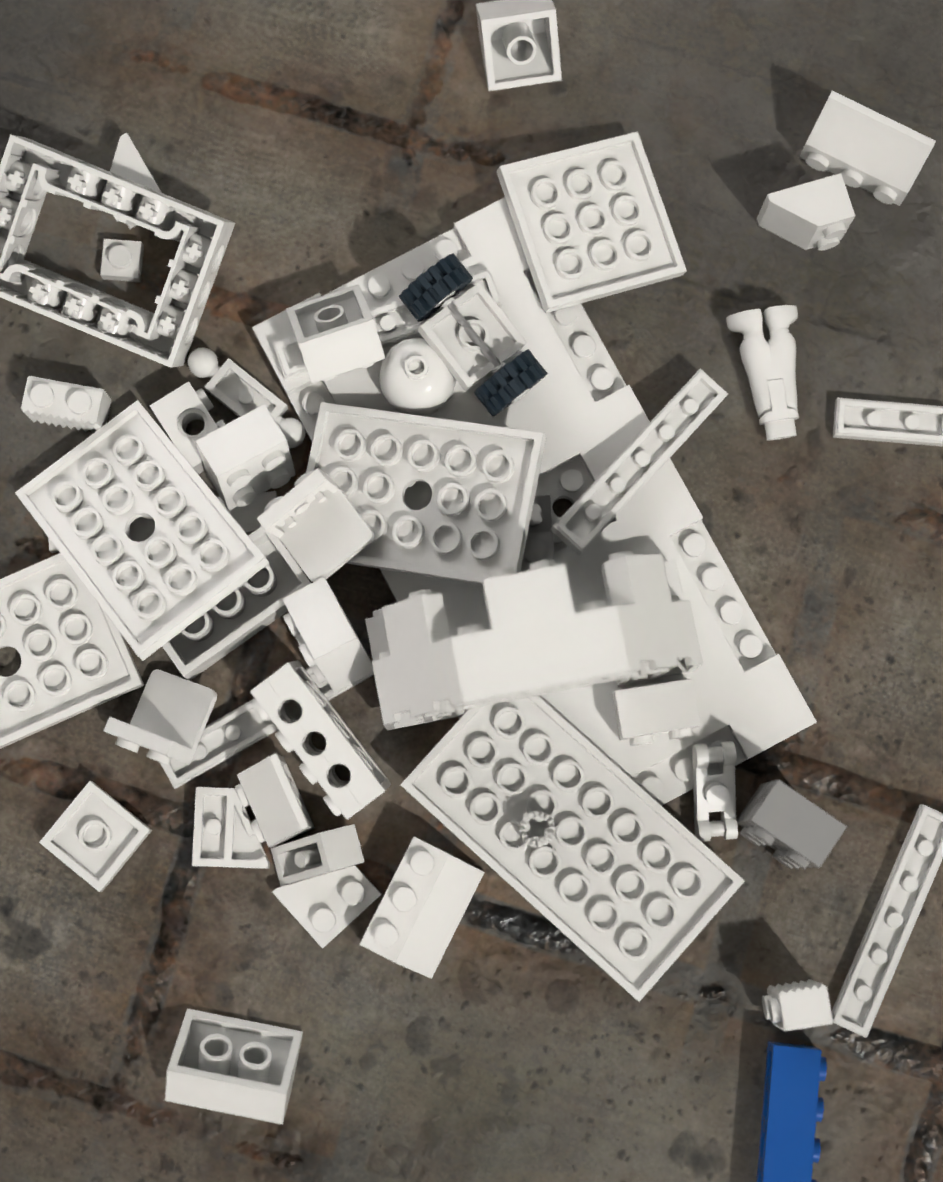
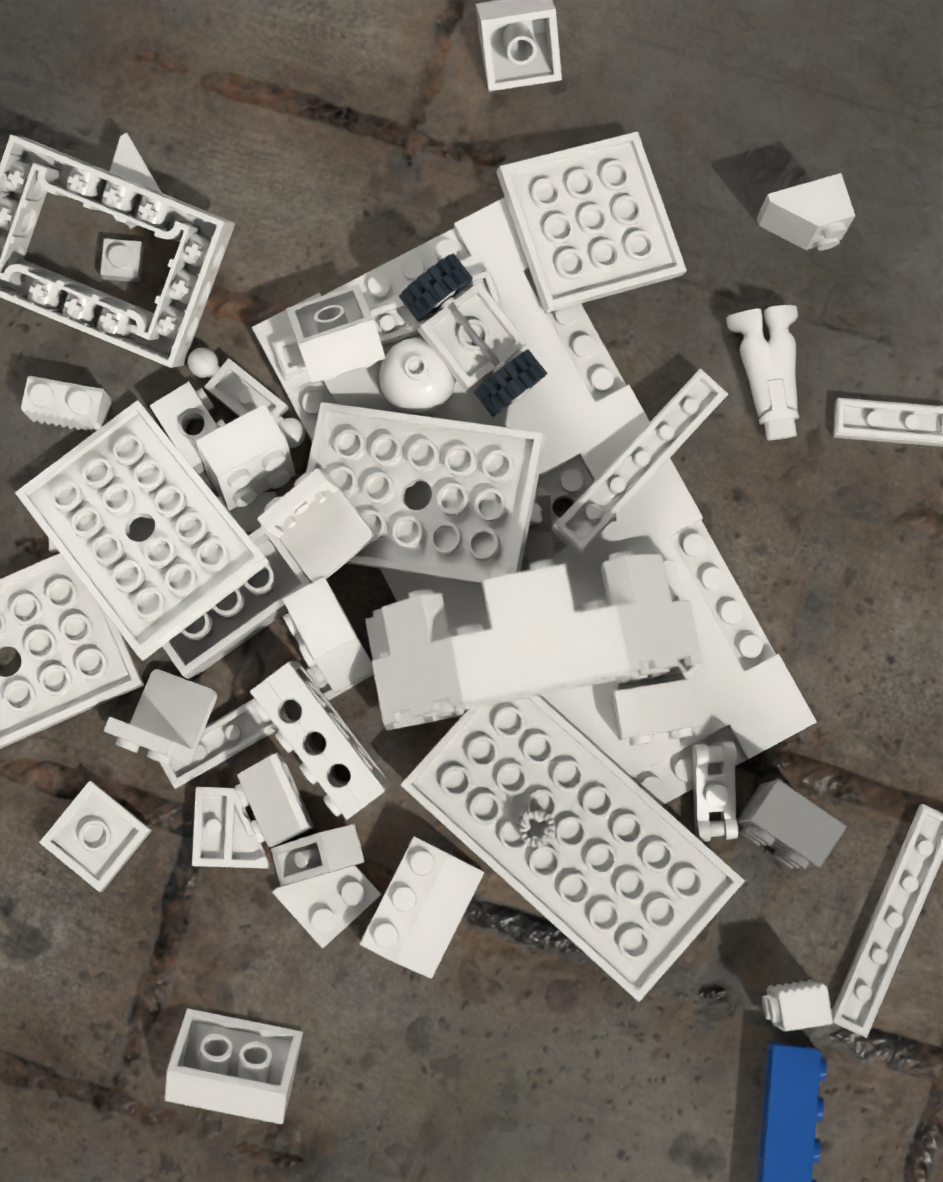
white slope [799,91,936,206] -> none

